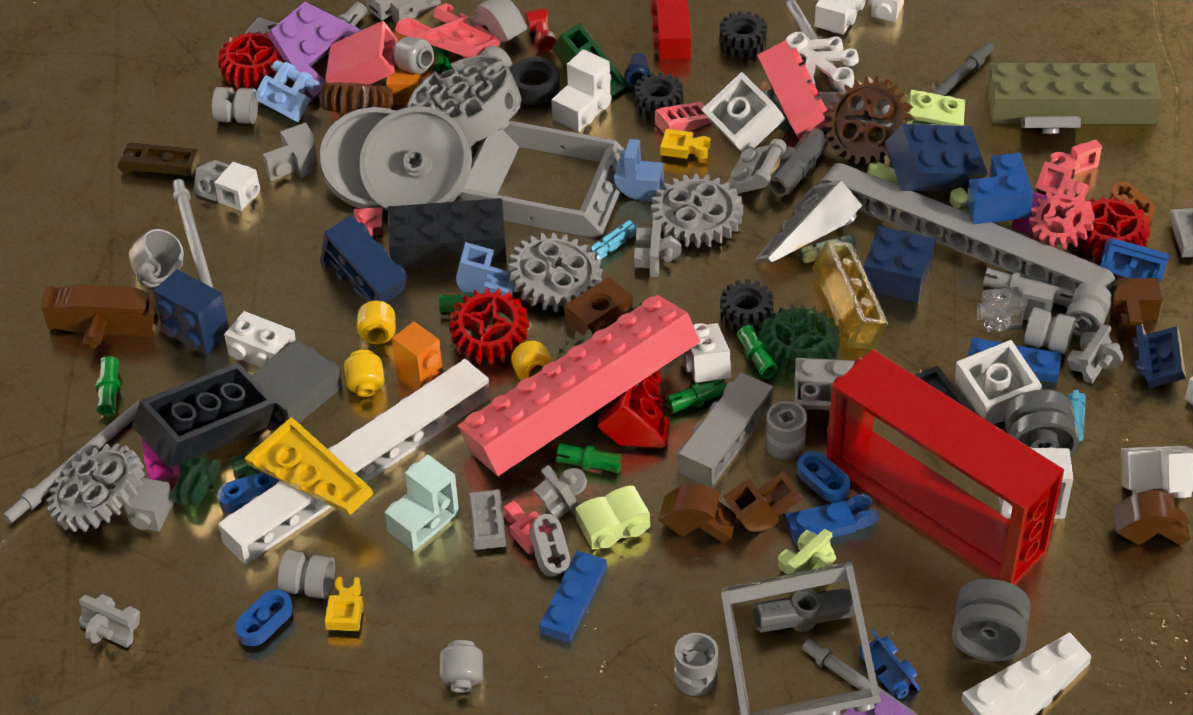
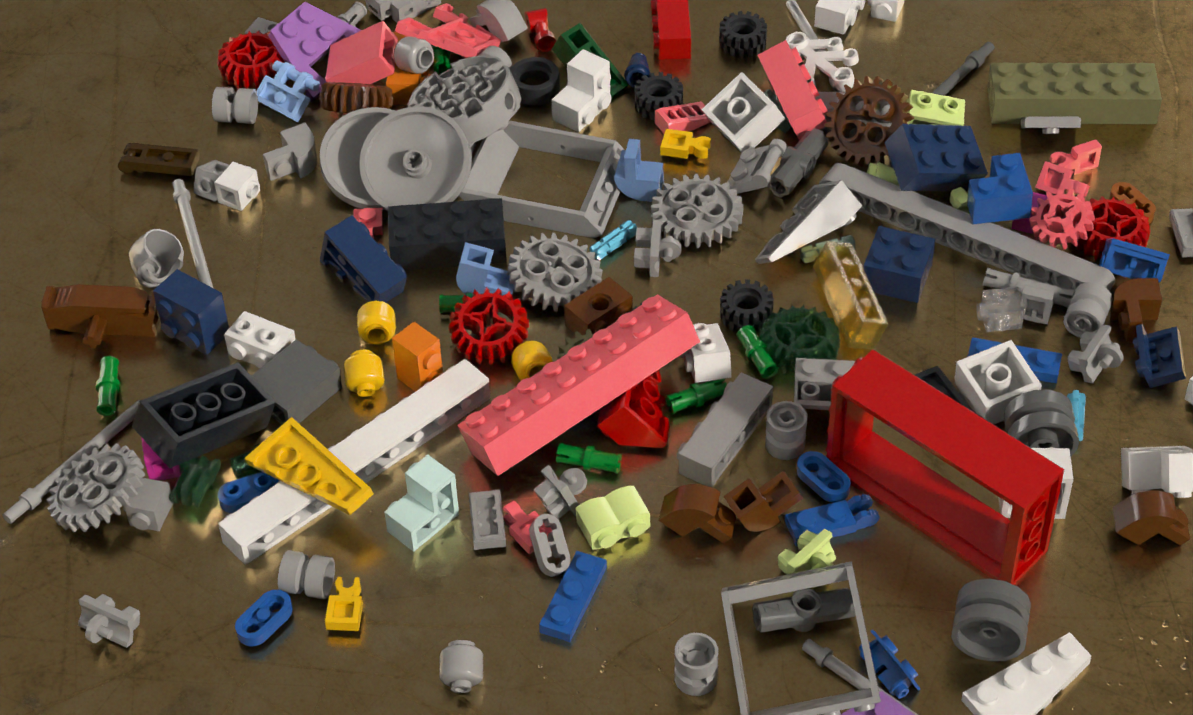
light grey wheel [1024,307,1076,355] -> none

